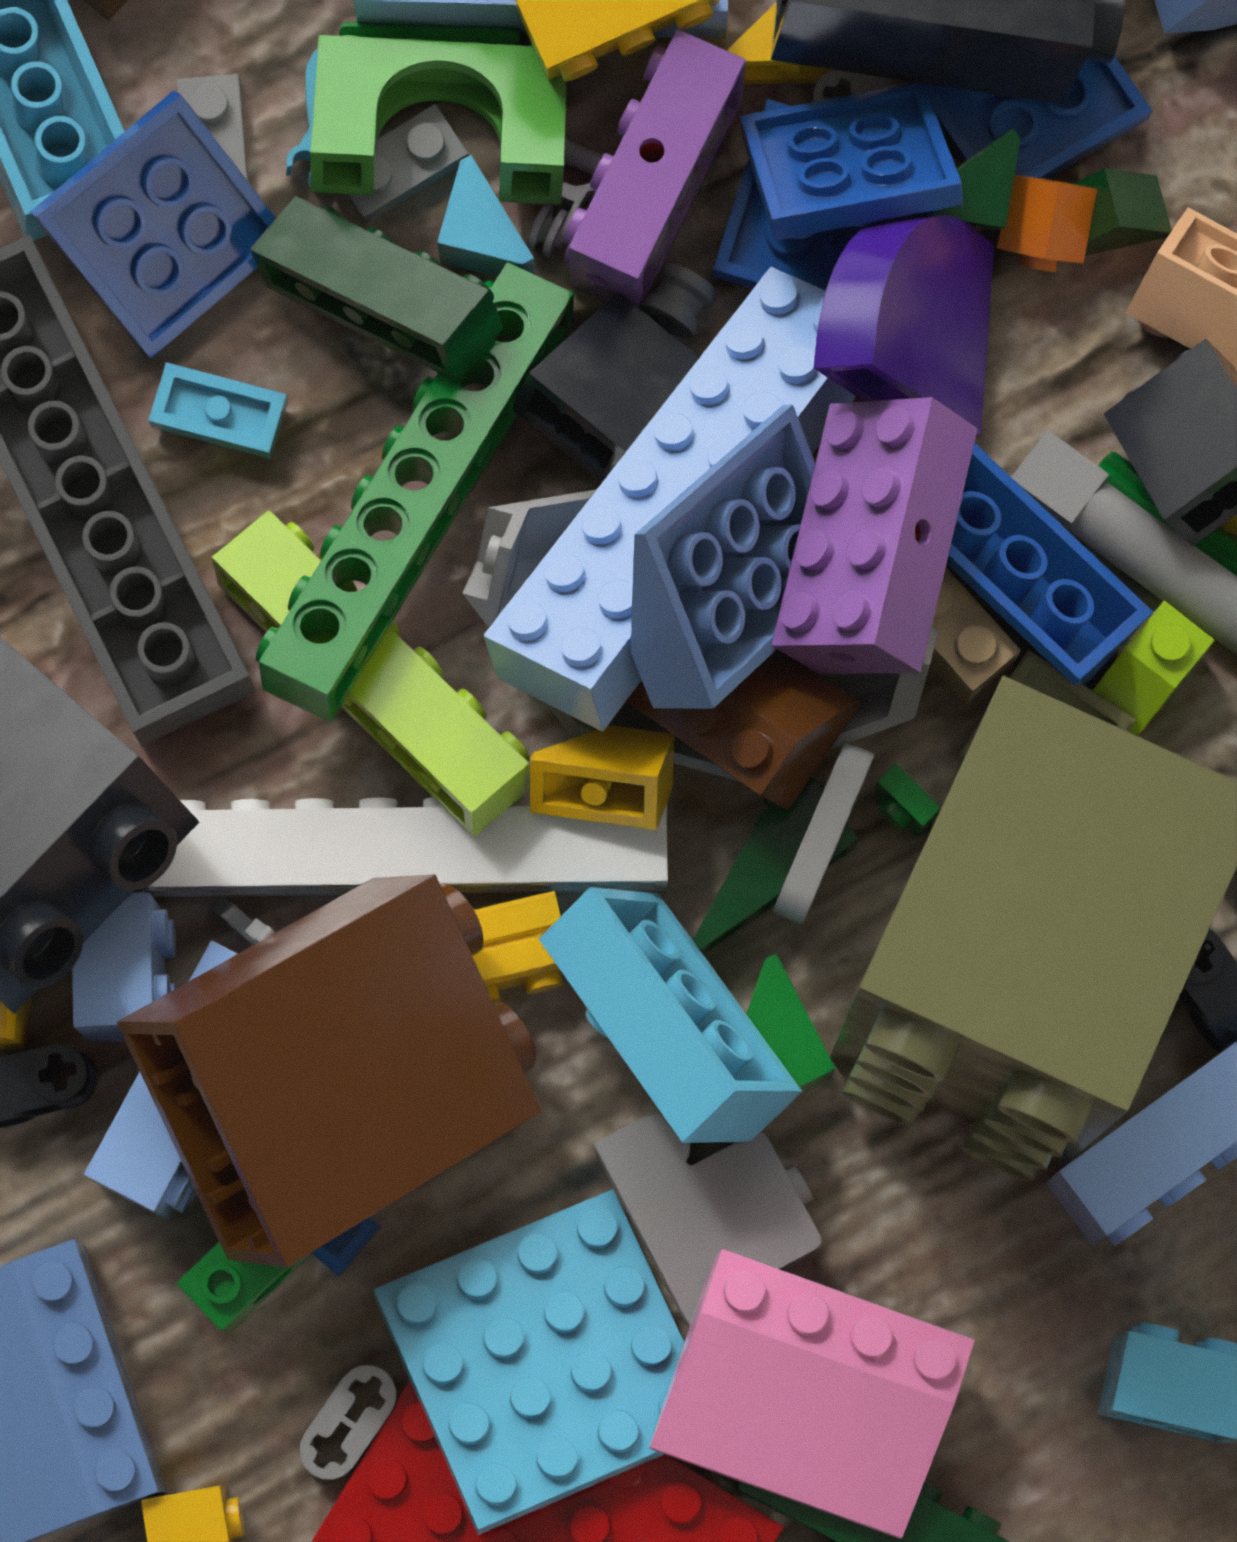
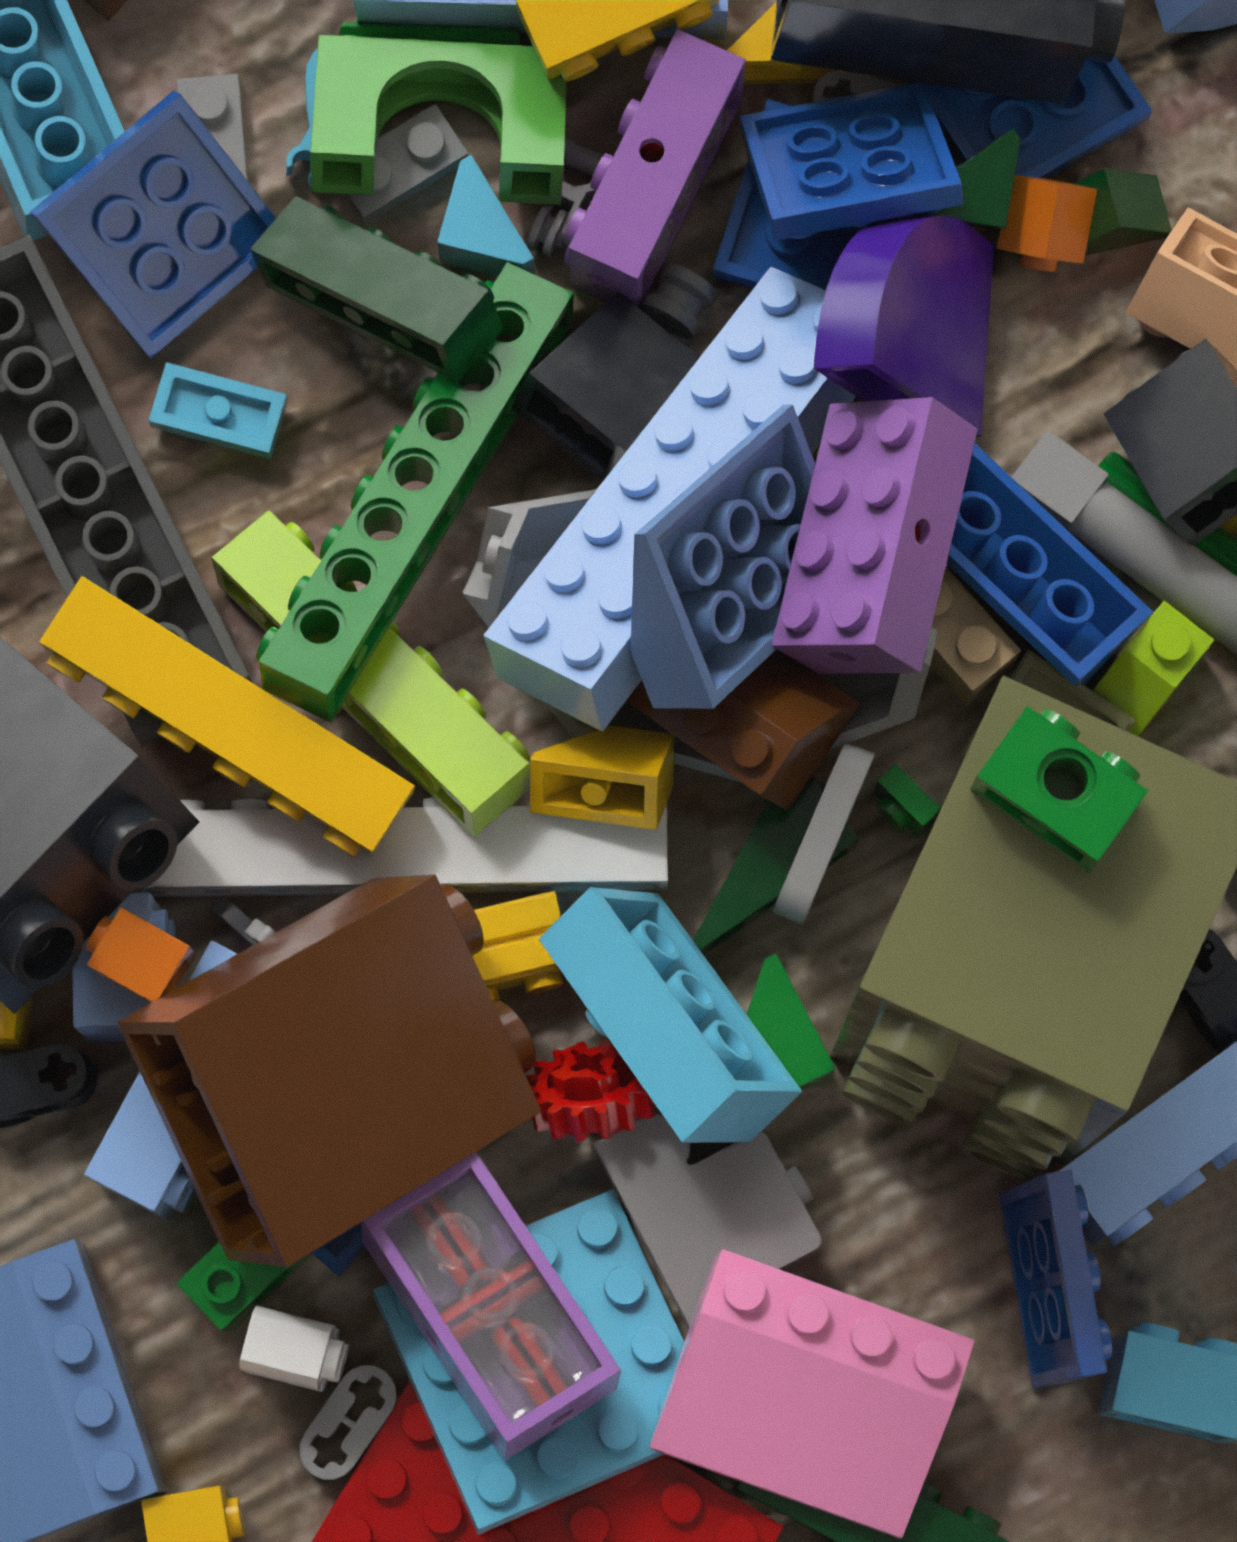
none -> yellow brick [39,576,415,858]
none -> orange brick [86,907,196,1003]
none -> white brick [239,1306,349,1392]
none -> clear brick [361,1152,621,1461]
none -> red gear [526,1039,656,1142]
none -> green brick [970,706,1149,874]
none -> blue plate [999,1170,1112,1389]

